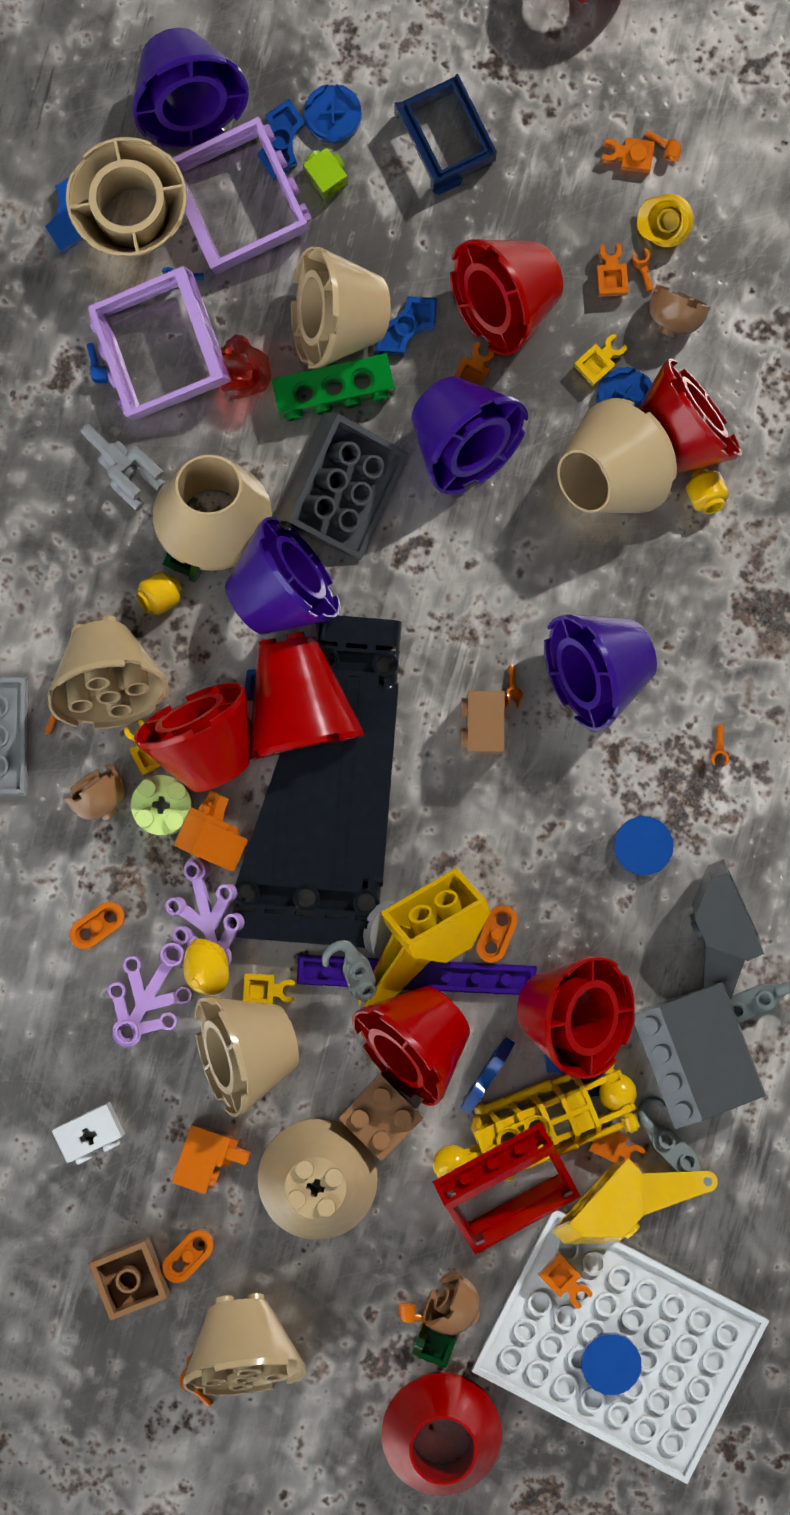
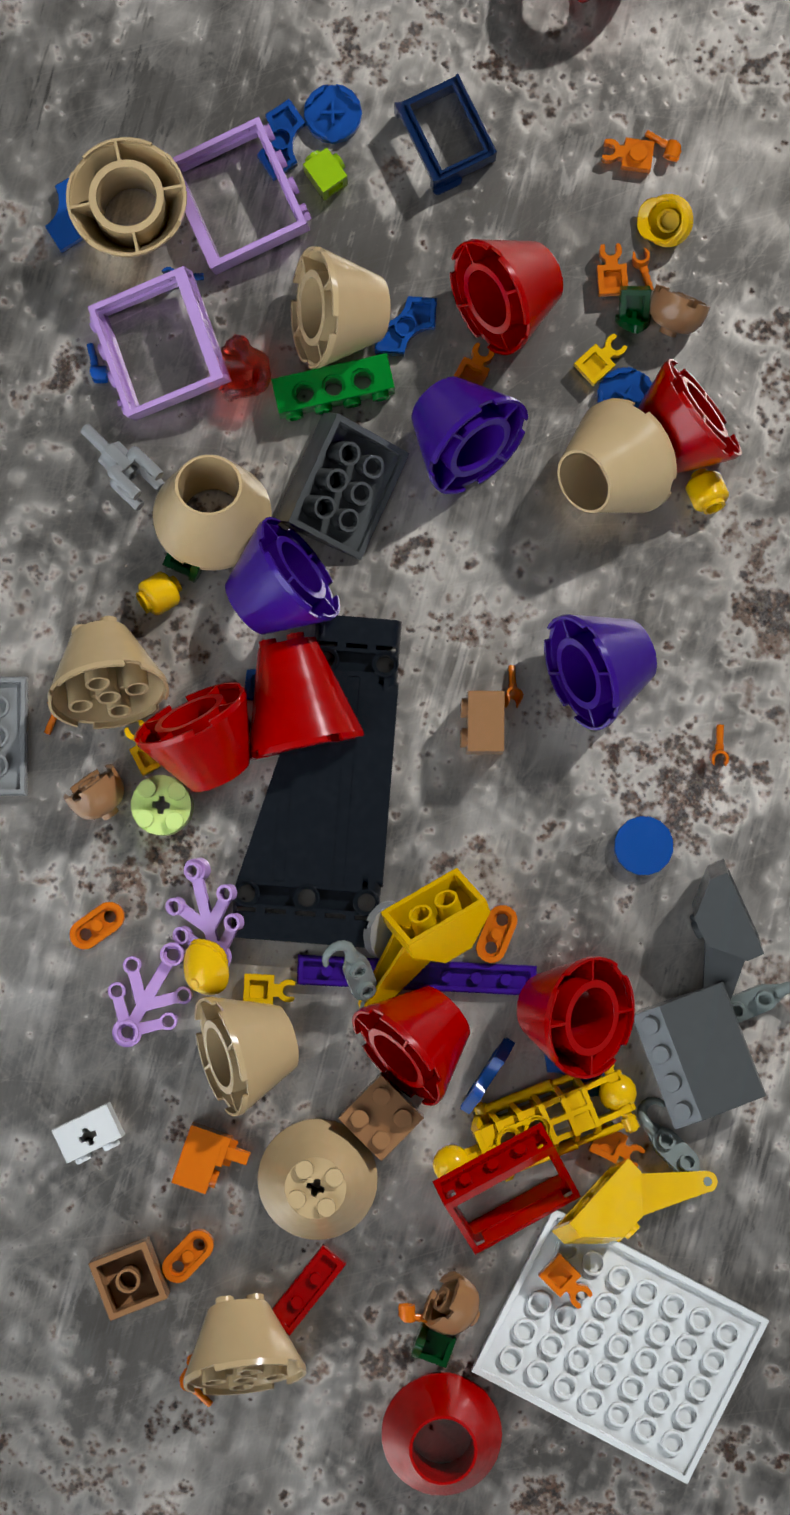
dark purple cone [132,28,249,147] -> none
orange hinge [173,791,248,872] -> none
blue tile [581,1332,641,1395] -> none
none -> red tile [272,1244,346,1336]
none -> dark green tile [615,286,651,334]

